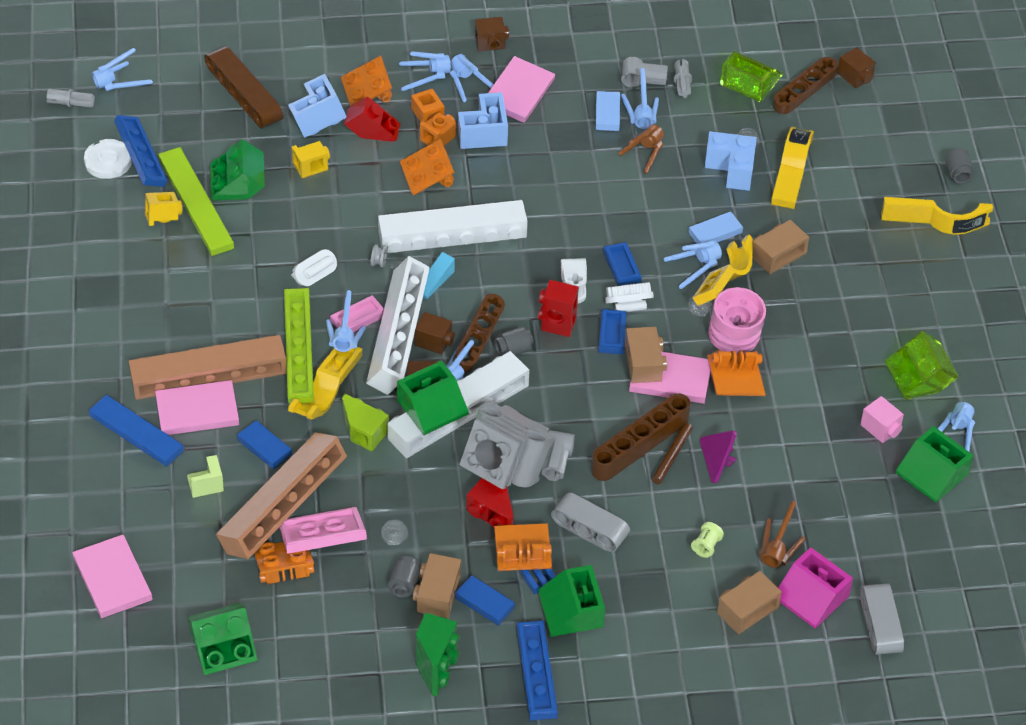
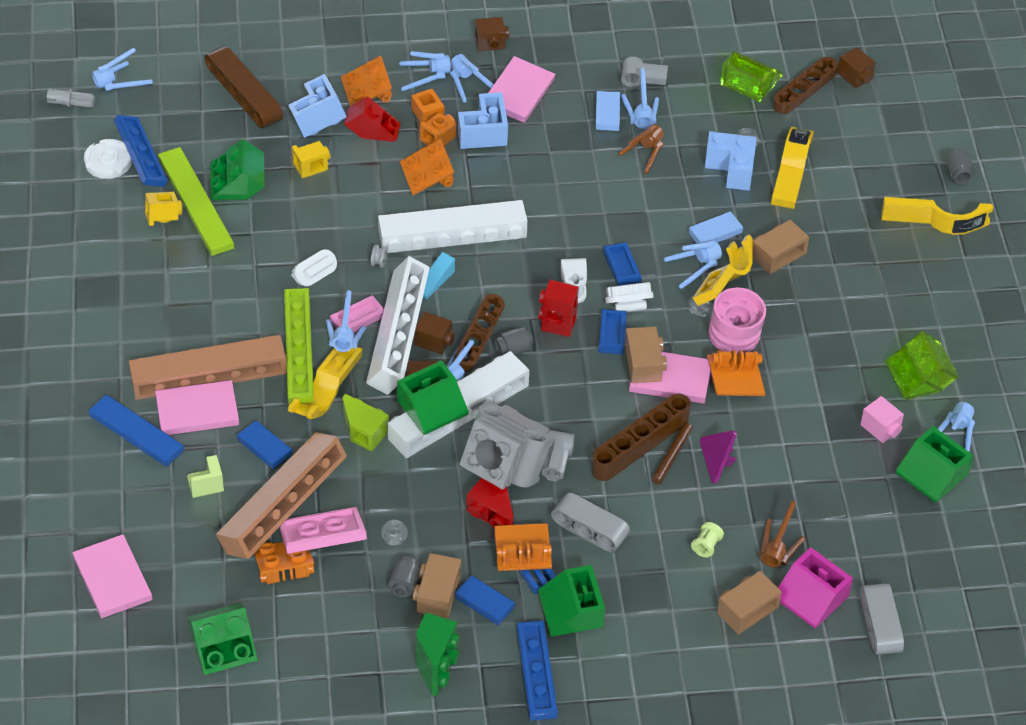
light grey axle [674,59,692,98] -> none

